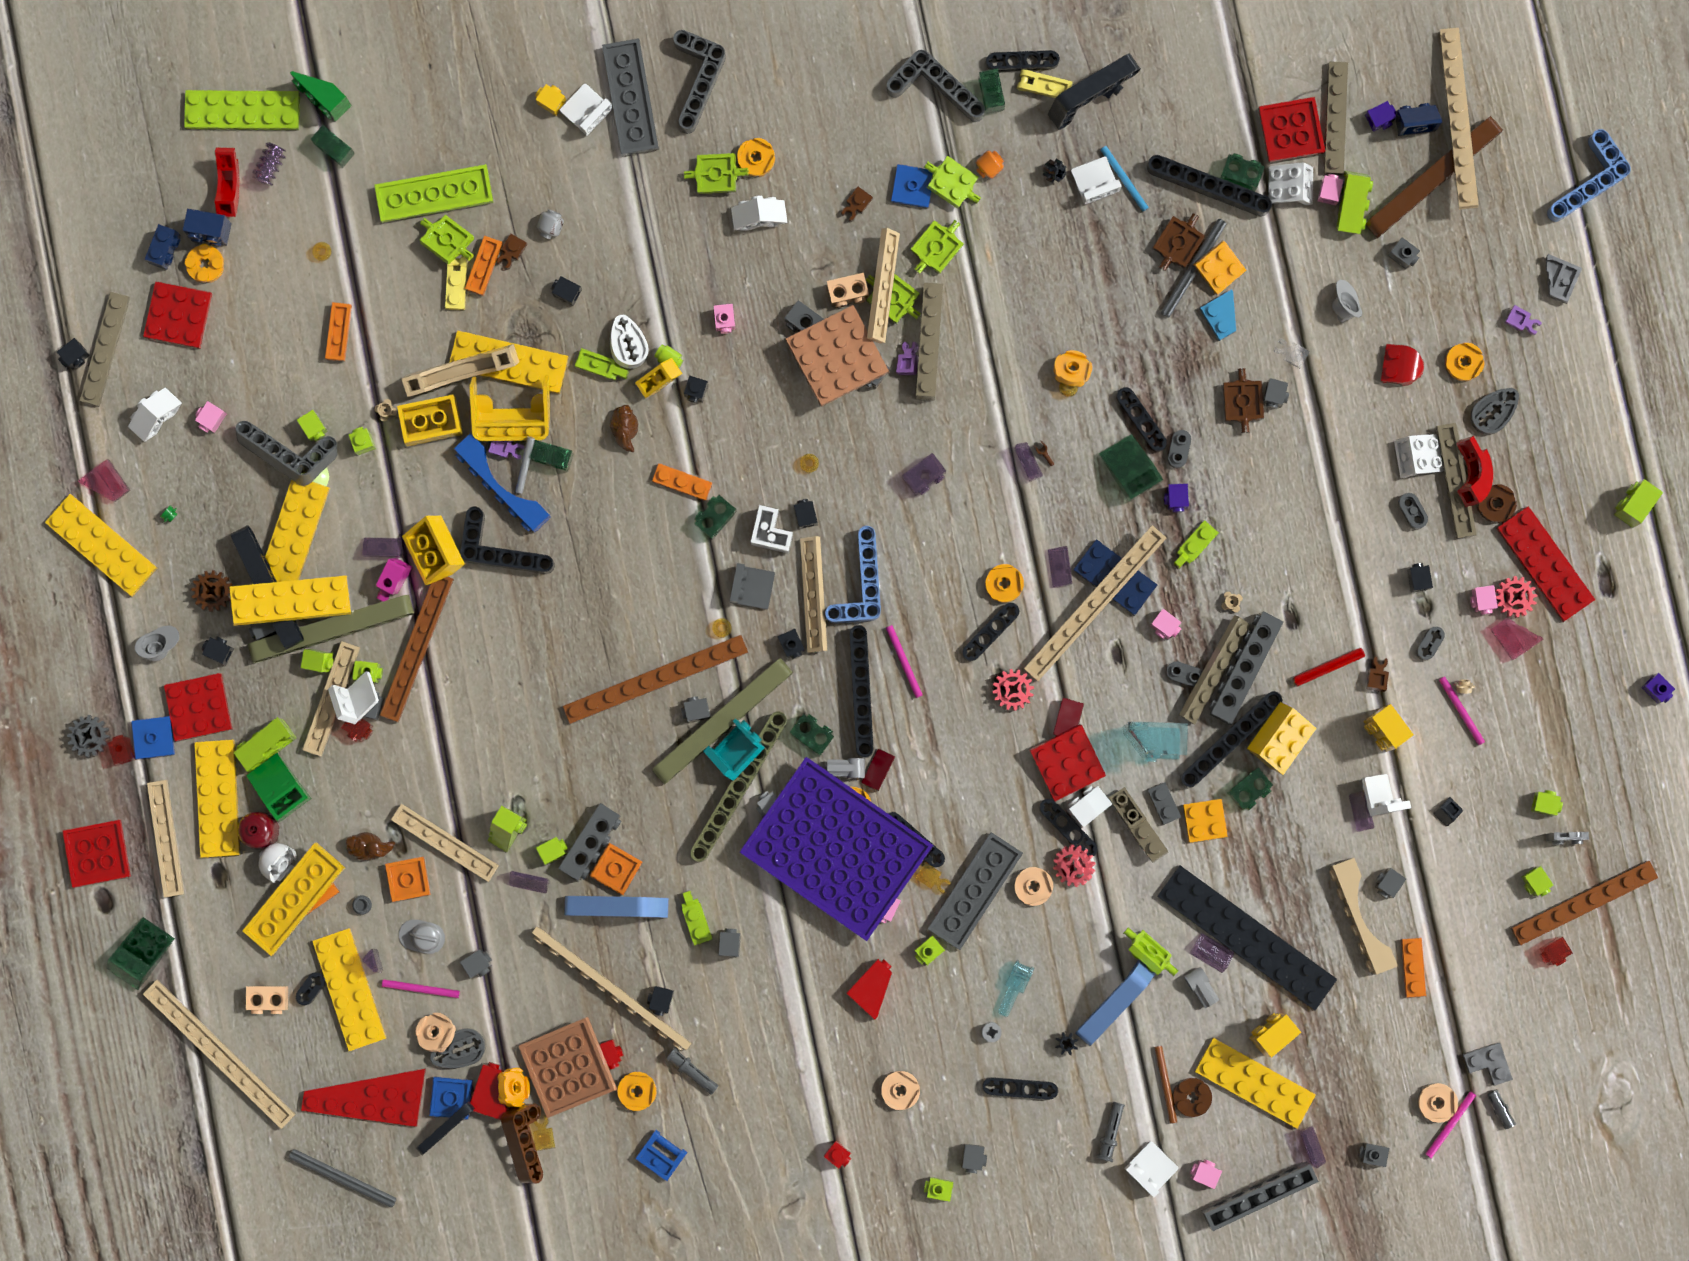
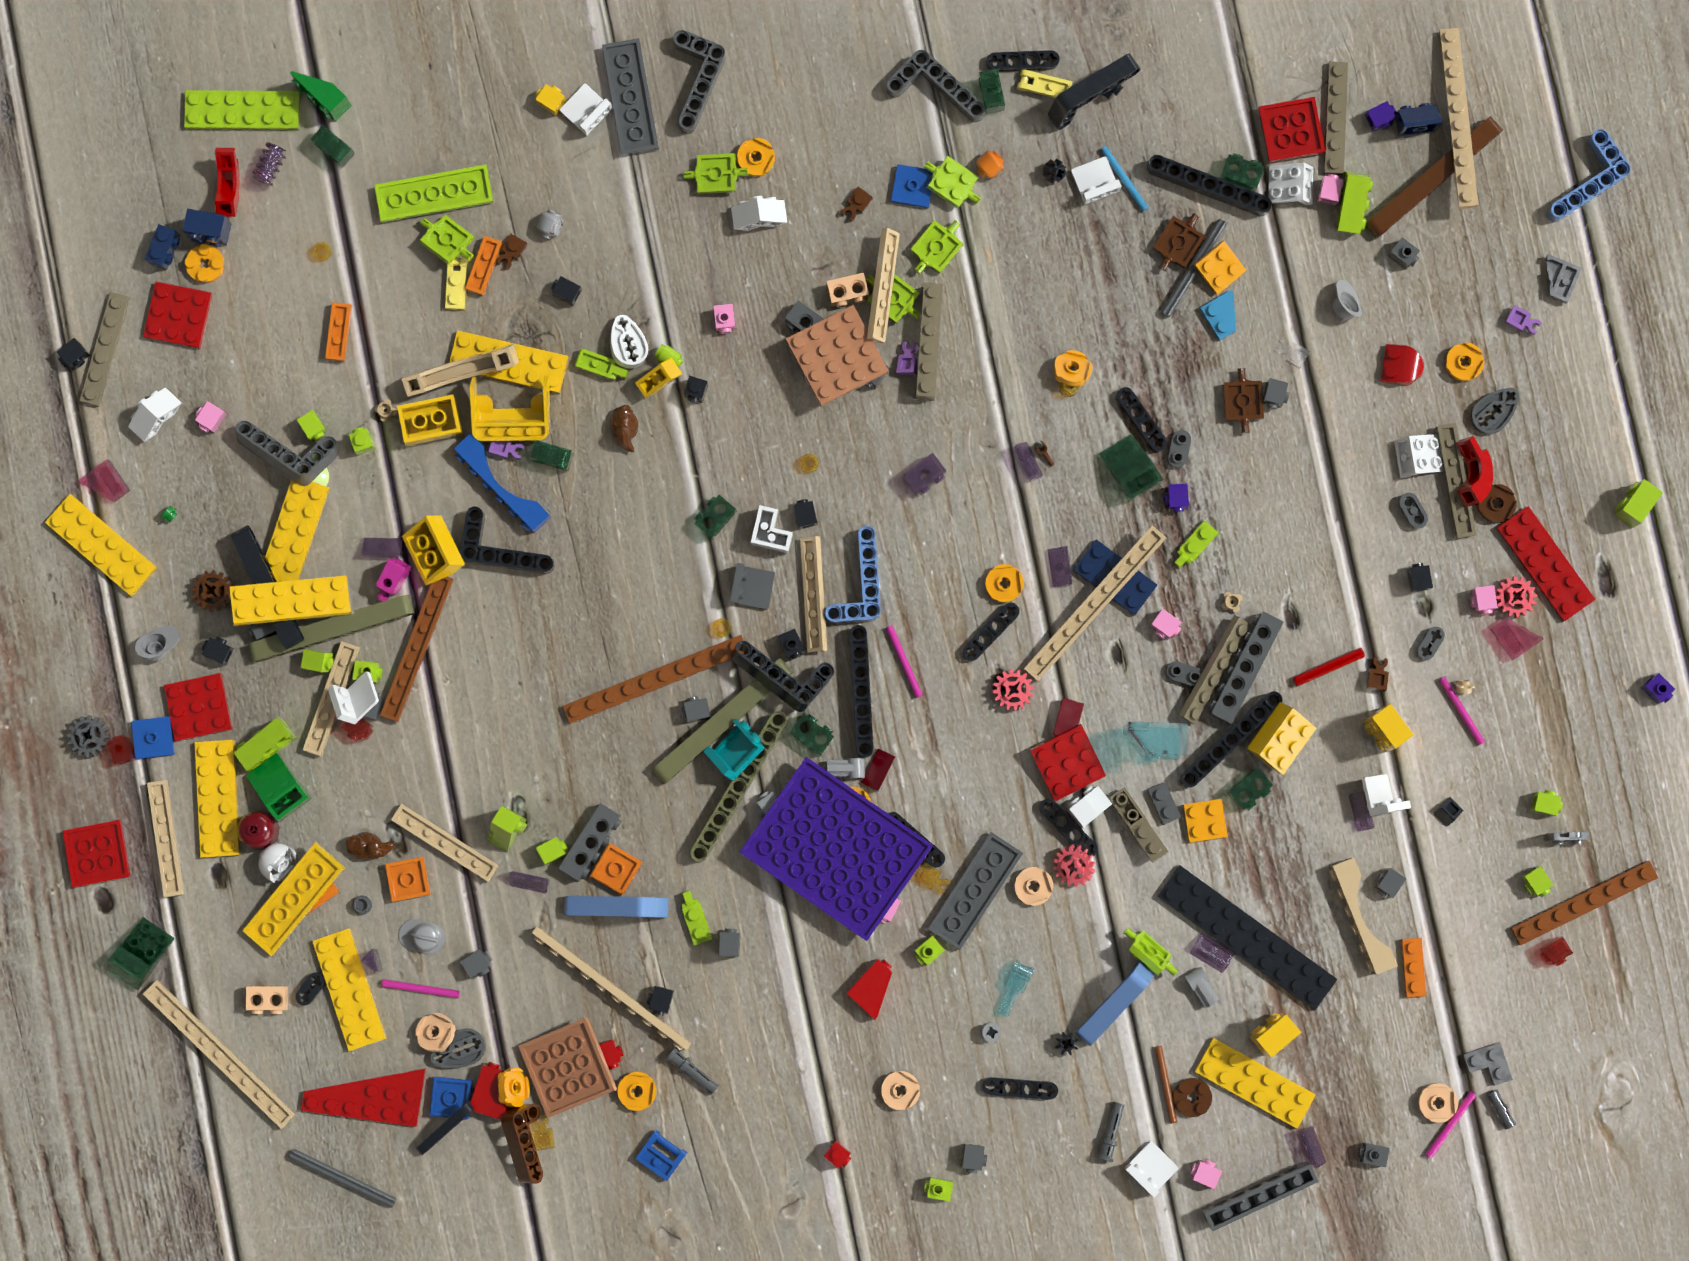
light grey bar [515,437,535,493] -> none
orange plate [652,463,713,501] -> none
none -> black beam [731,641,834,712]

